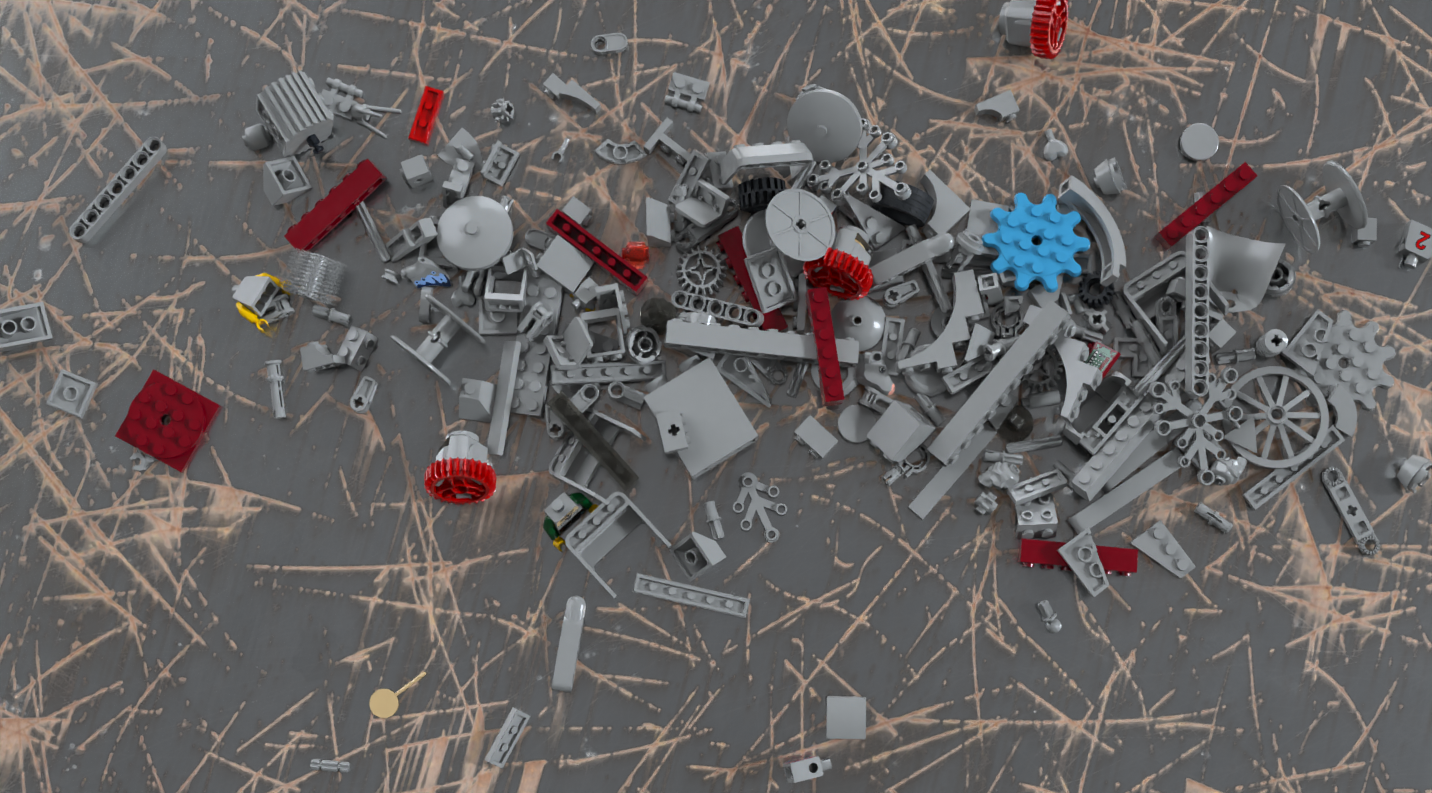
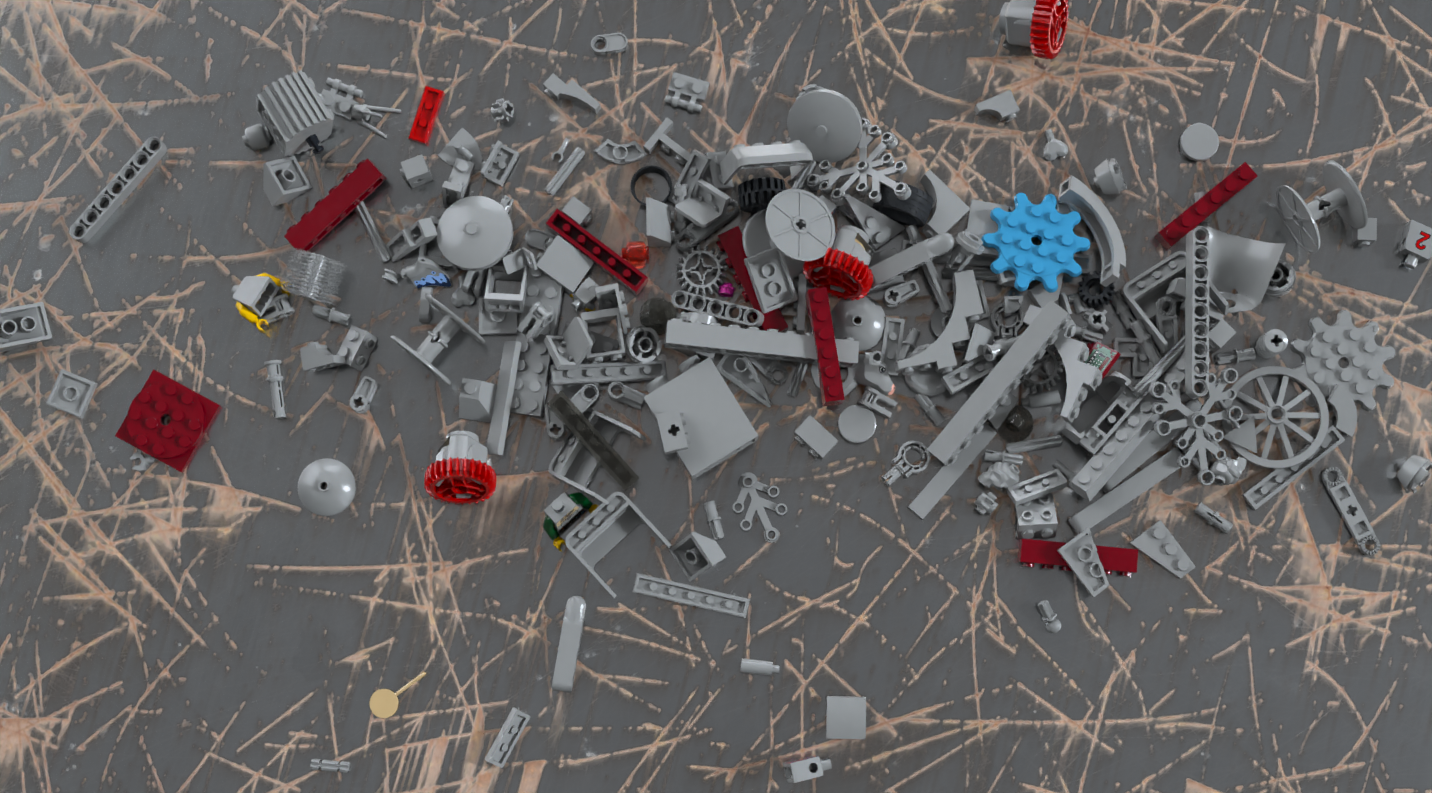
light grey slope [866,400,937,462] -> none
light grey leg [978,273,1004,306] -> none
light grey wing [1281,309,1333,378] -> none
none -> light grey dish [298,458,356,516]
none -> light grey axle [545,147,585,196]
none -> black tyre [631,165,672,206]
none -> dark pink plate [718,282,736,297]
none -> light grey cylinder [740,658,780,676]

